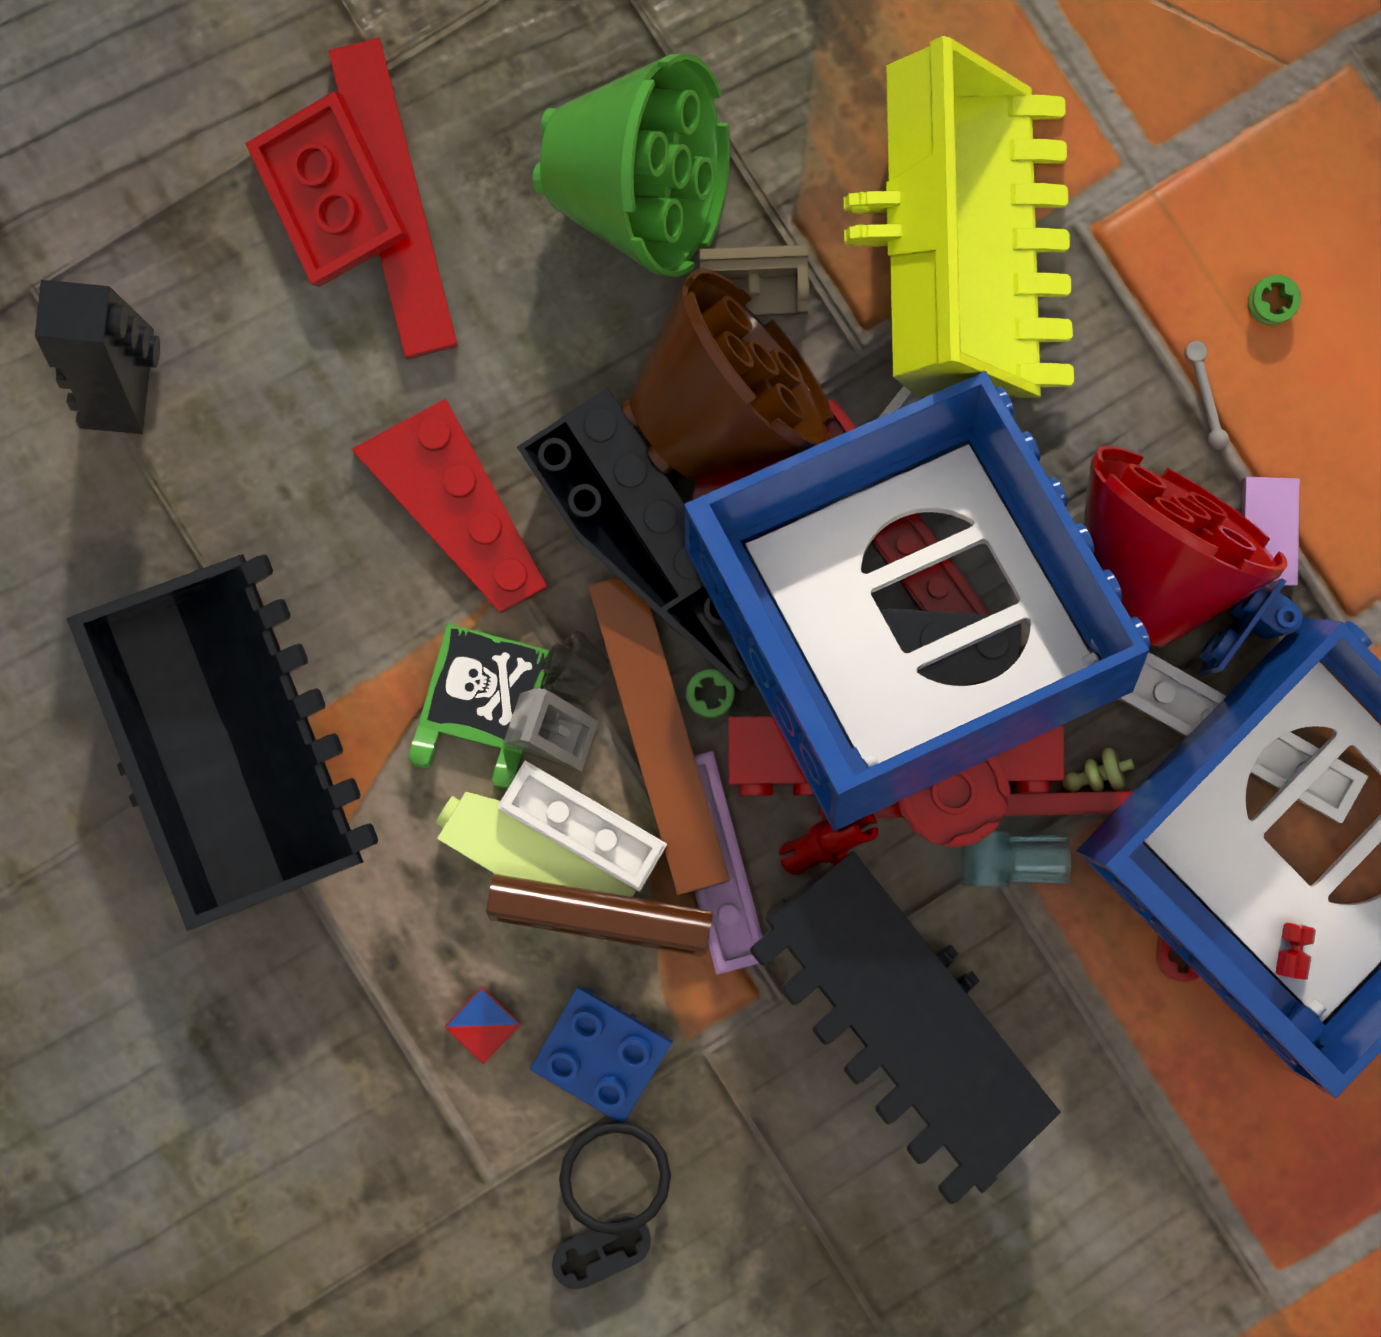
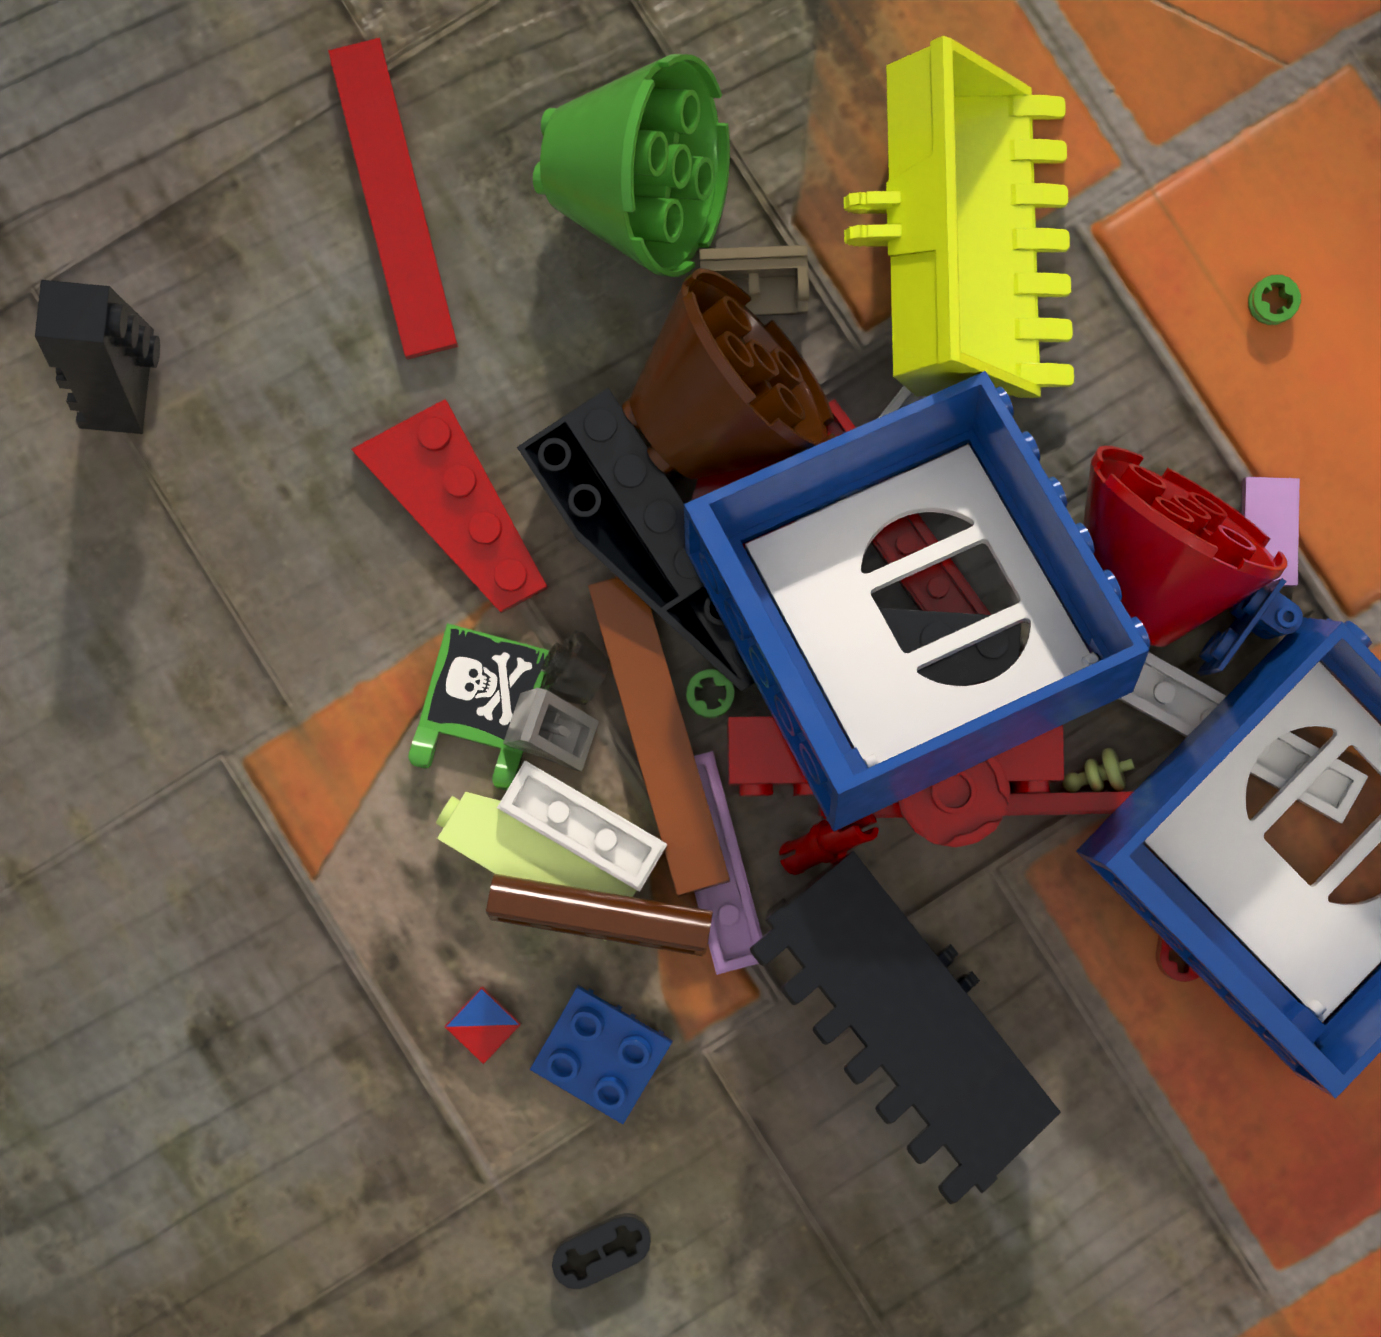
black piece [66,554,378,931] -> none
red plate [245,91,409,287] -> none
black piece [559,1121,671,1235] -> none
clear light blue piece [961,831,1071,886] -> none
light grey hinge [1184,341,1229,450] -> none
red piece [1275,922,1316,980] -> none

